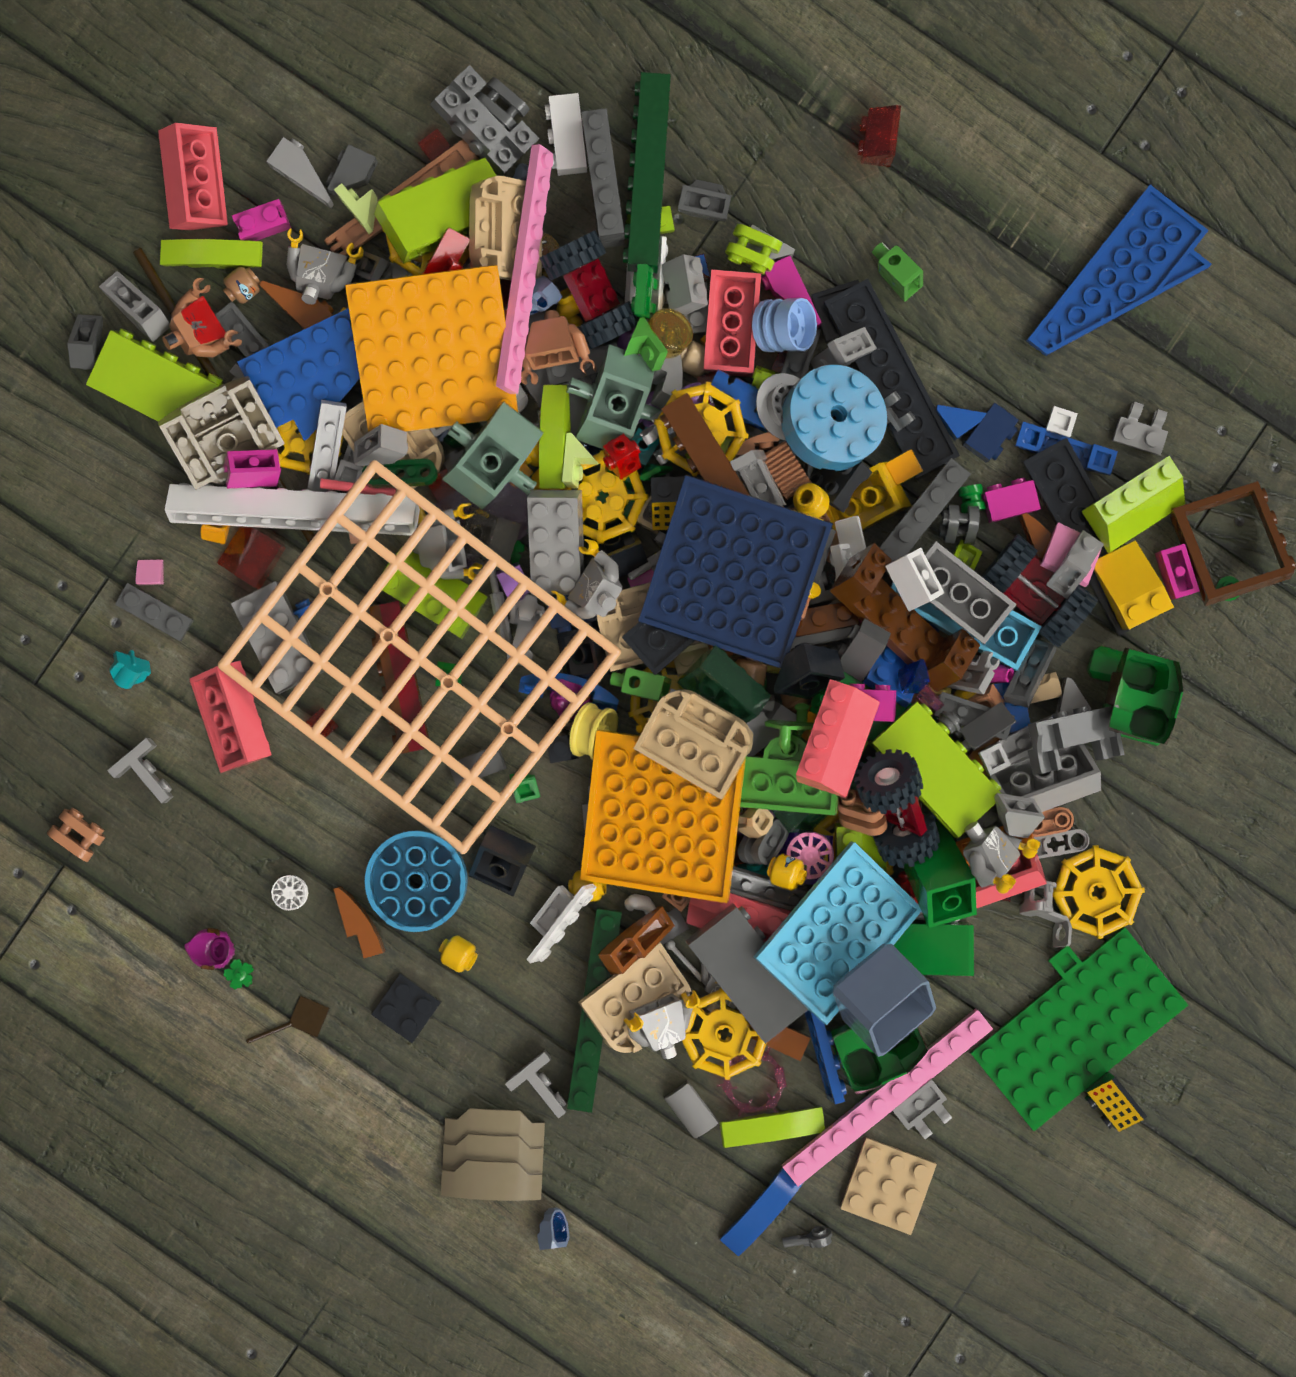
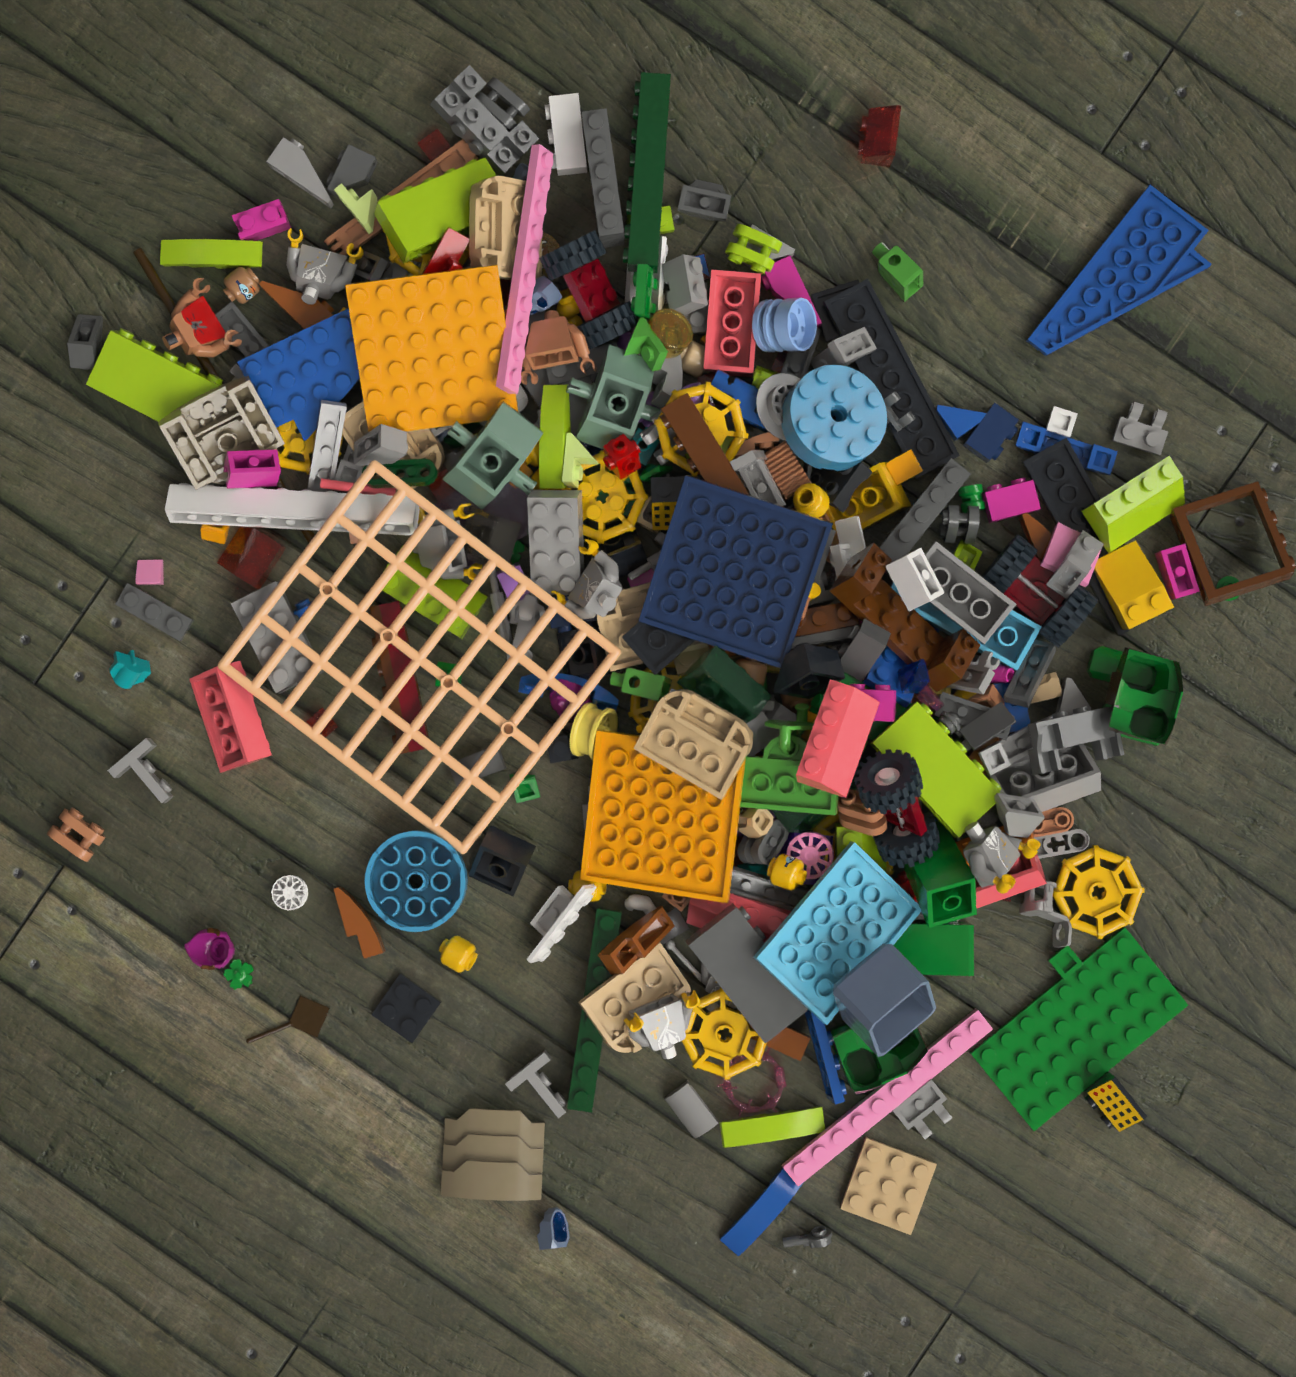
light grey slope [99,271,170,342] -> none
coral slope [158,123,228,230] -> none

